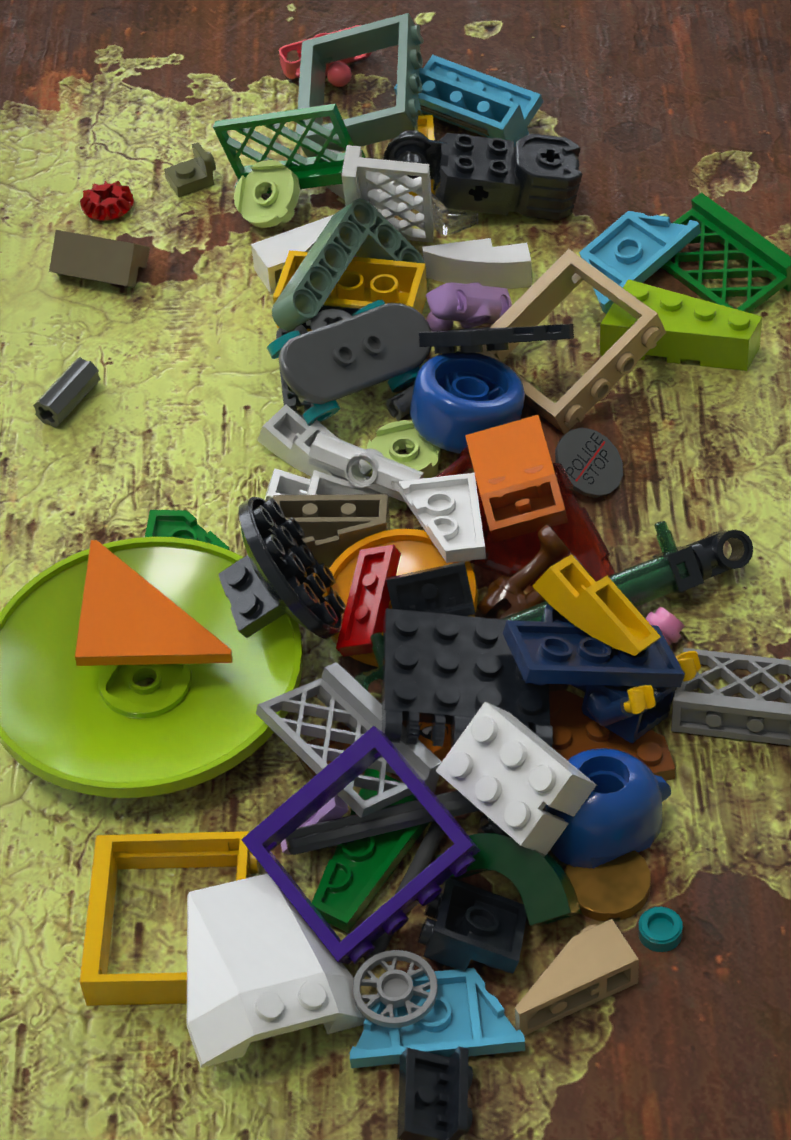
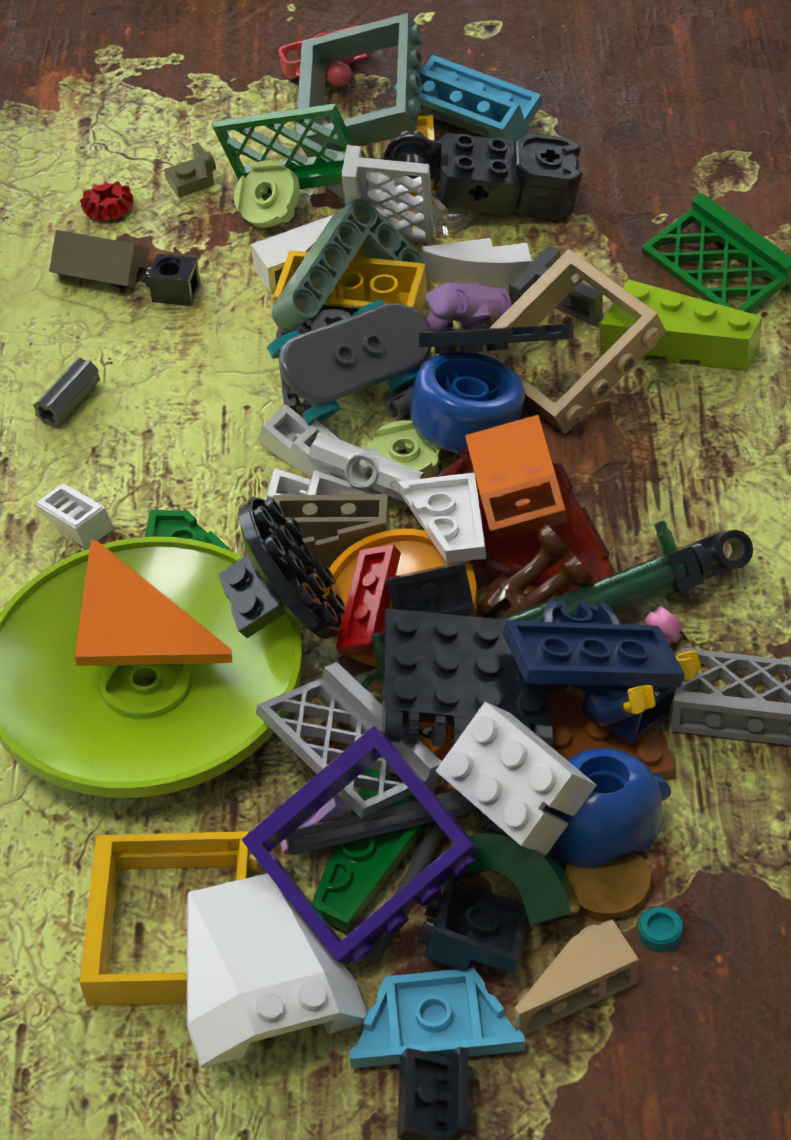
light grey wheel [353,950,438,1028] -> none
yellow slope [532,554,661,656] -> none
dark grey piece [555,427,623,498] -> none
medium azure wing [579,211,701,314] -> none
none -> white slope [35,483,113,548]
none -> black brick [145,254,201,306]
none -> dark grey bracket [509,246,603,326]

